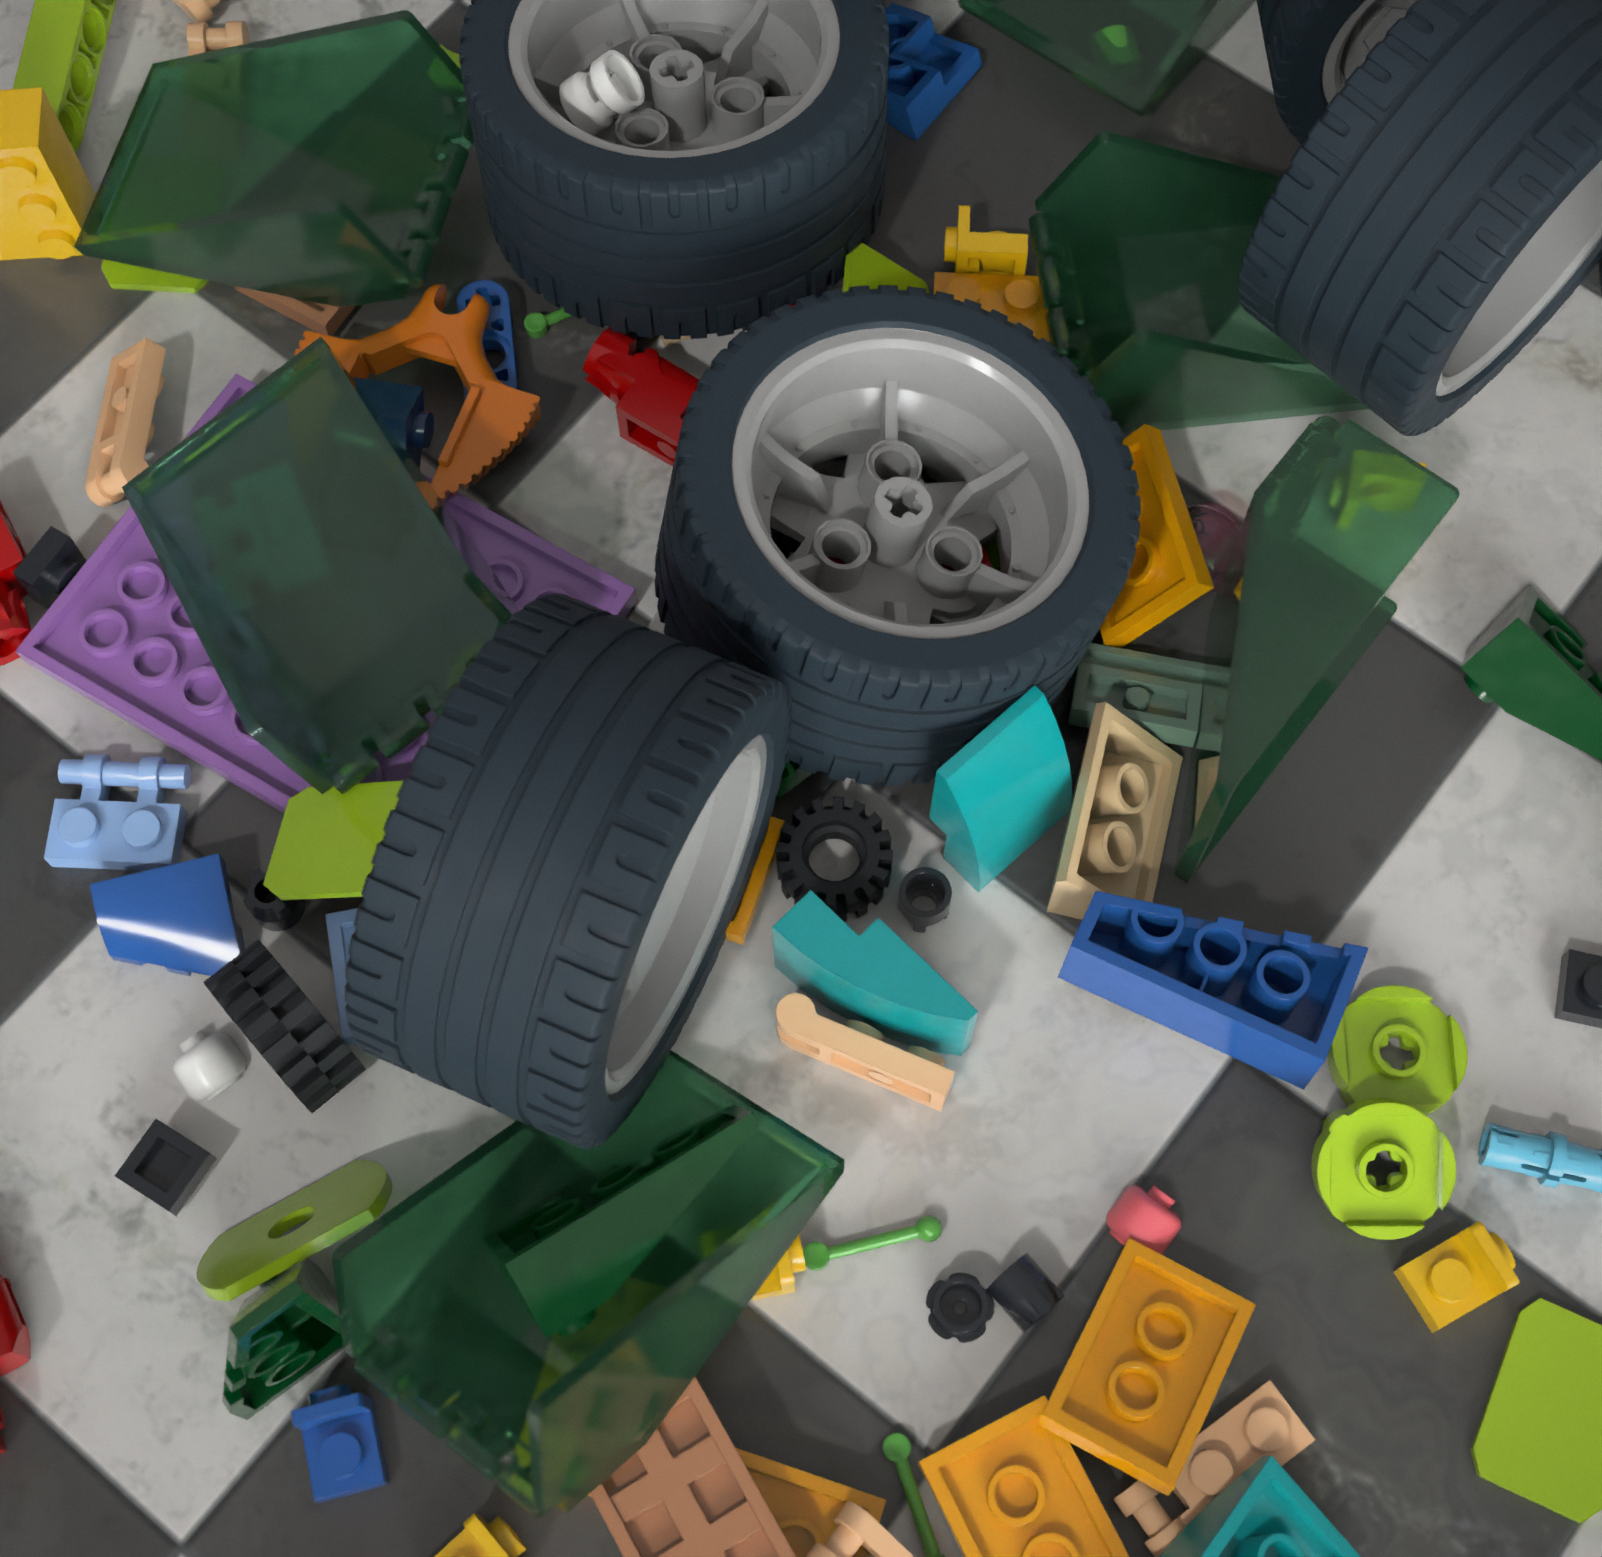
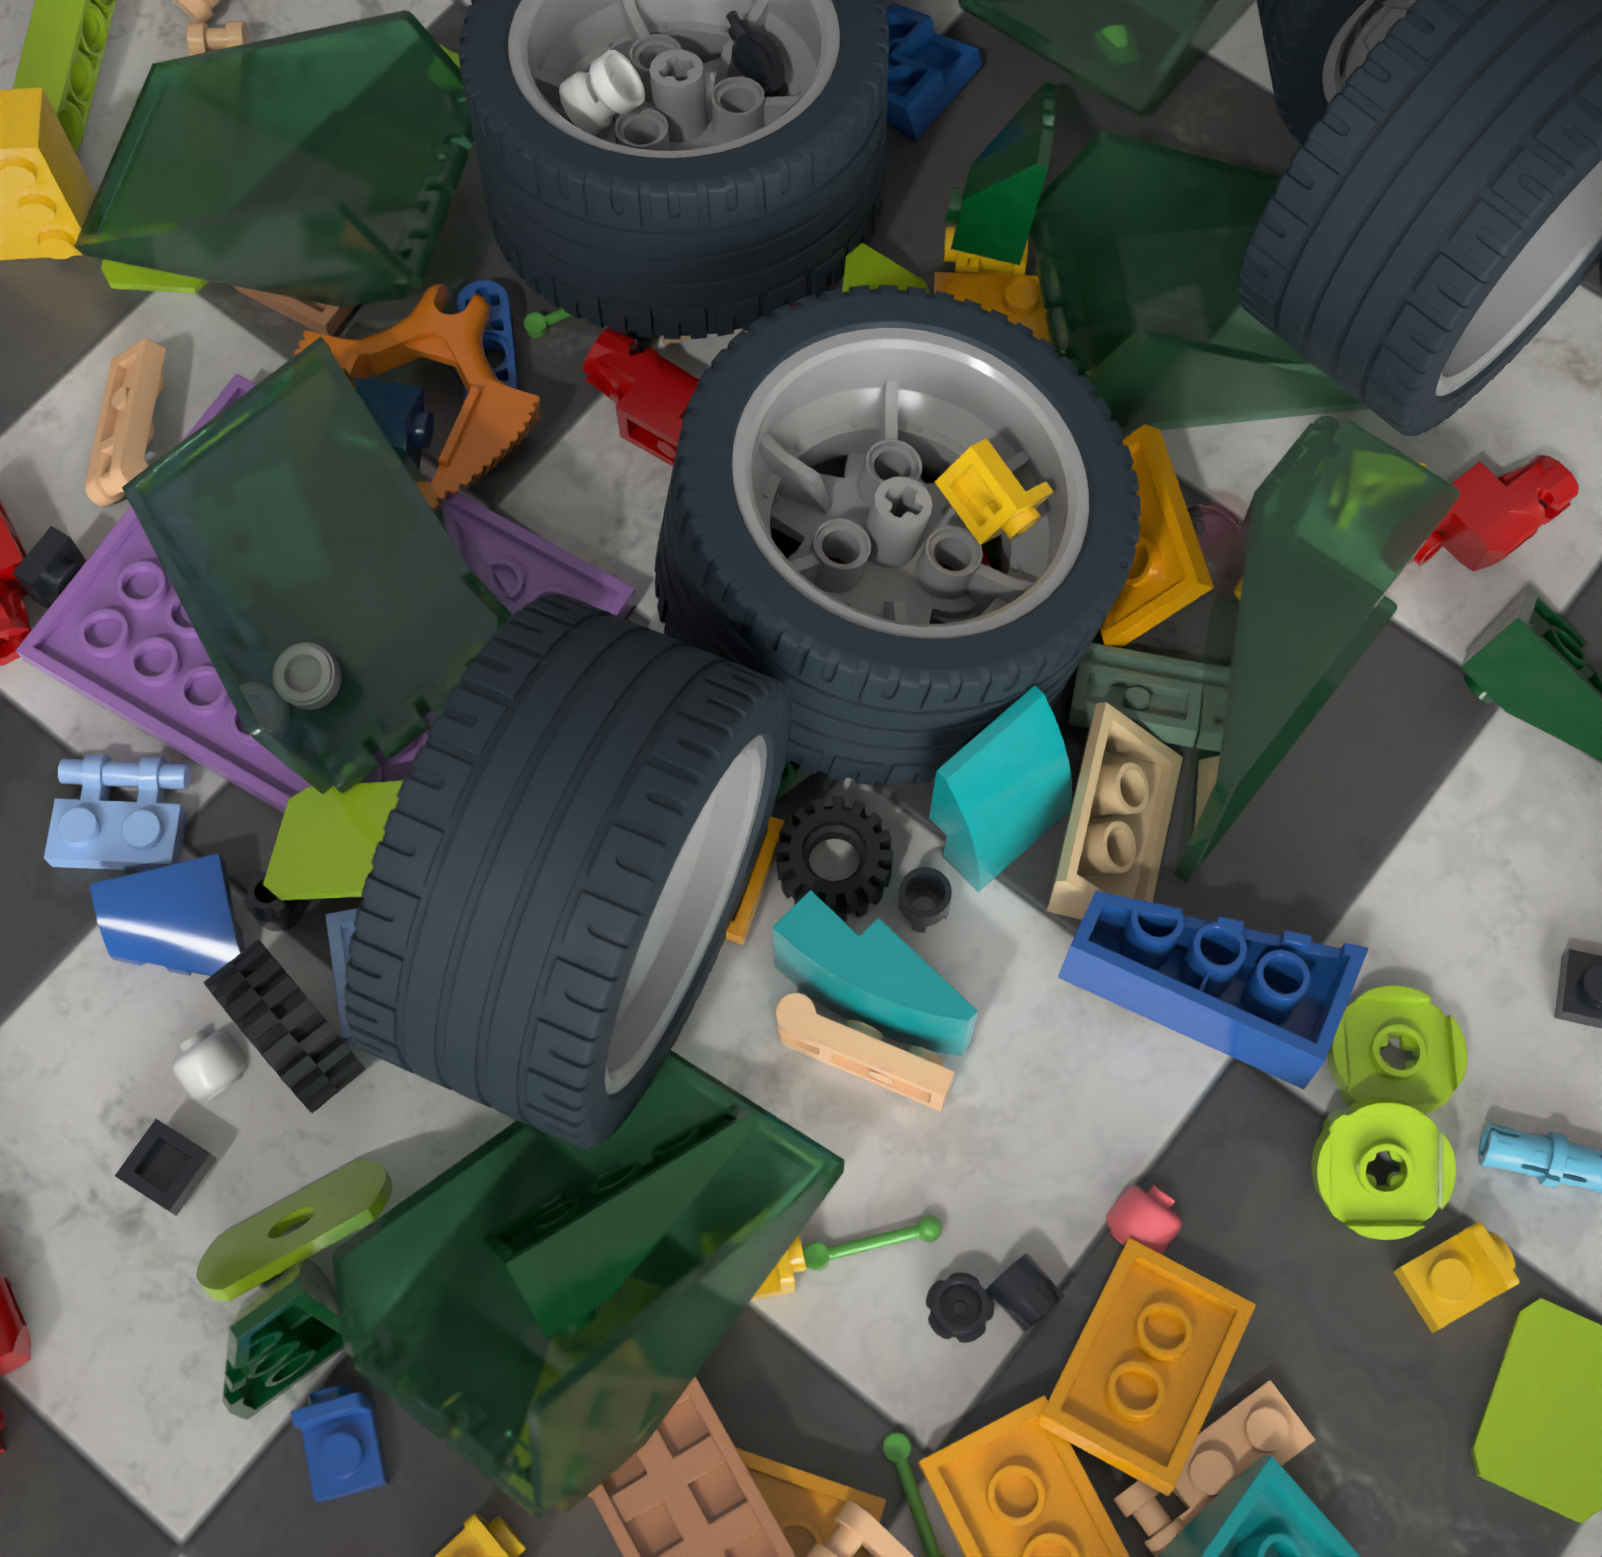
none -> light grey tile [273,643,342,710]
none -> black piece [726,10,785,97]
none -> yellow bracket [935,438,1054,545]
none -> dark green wedge [944,82,1056,265]
none -> red plate [1378,454,1579,575]

